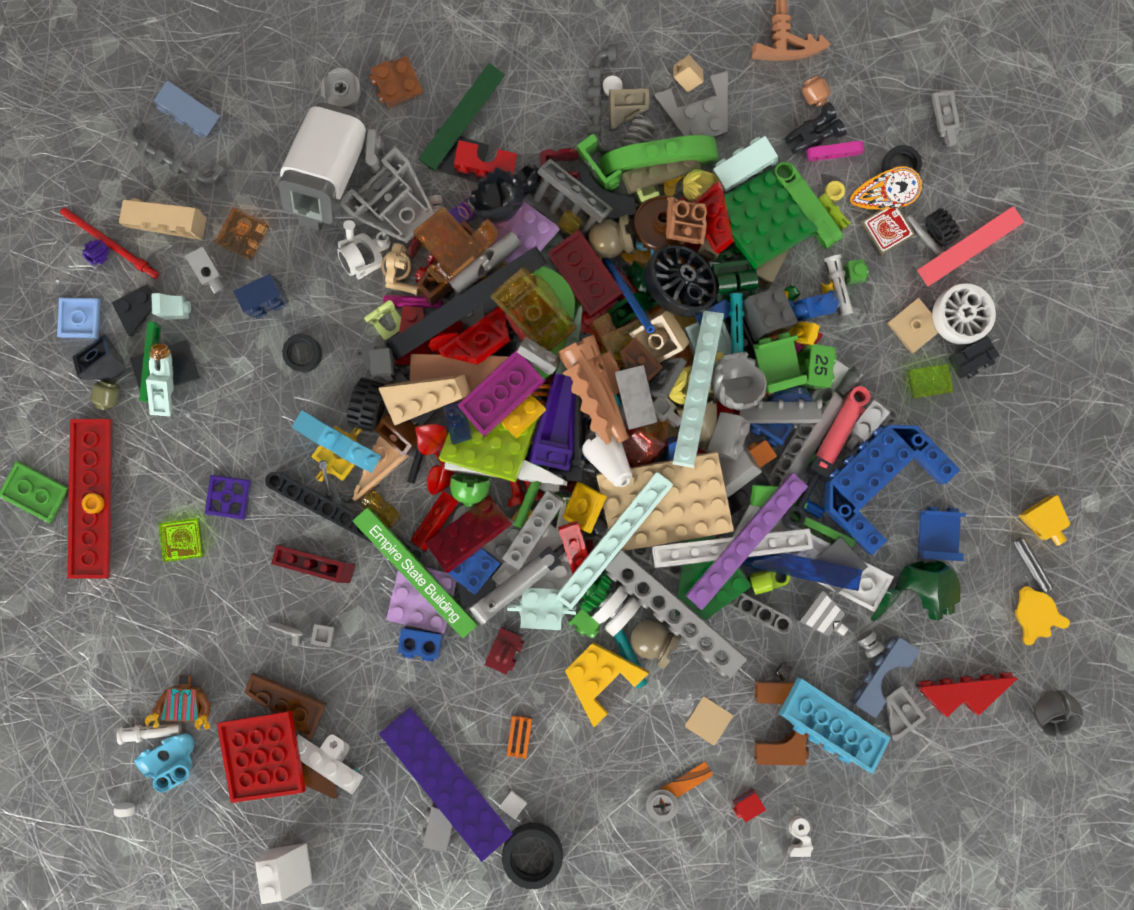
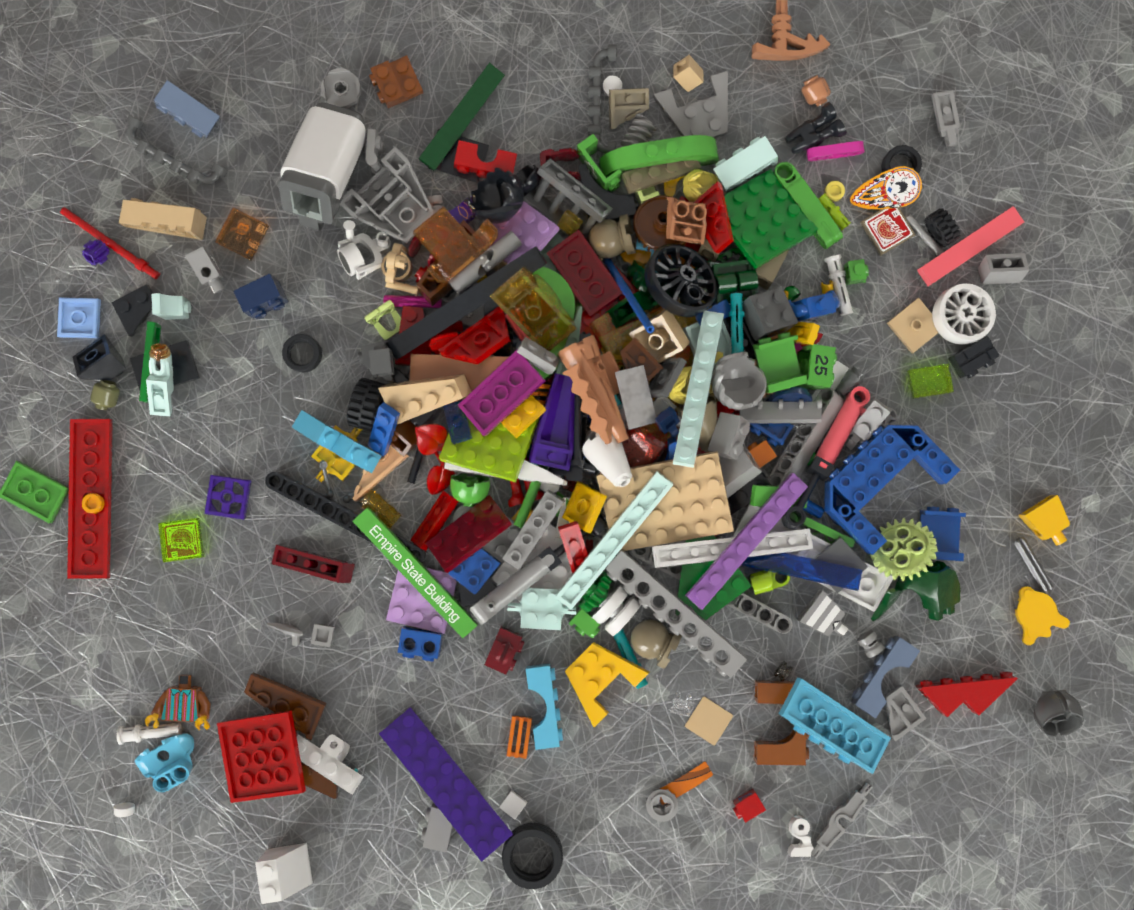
none -> blue plate [367,402,400,457]
none -> medium azure arch [526,664,563,750]
none -> dark blue plate [655,406,680,438]
none -> light grey piece [811,782,873,859]
none -> yellowish green gear [870,518,938,581]
none -> light grey brick [978,253,1029,285]

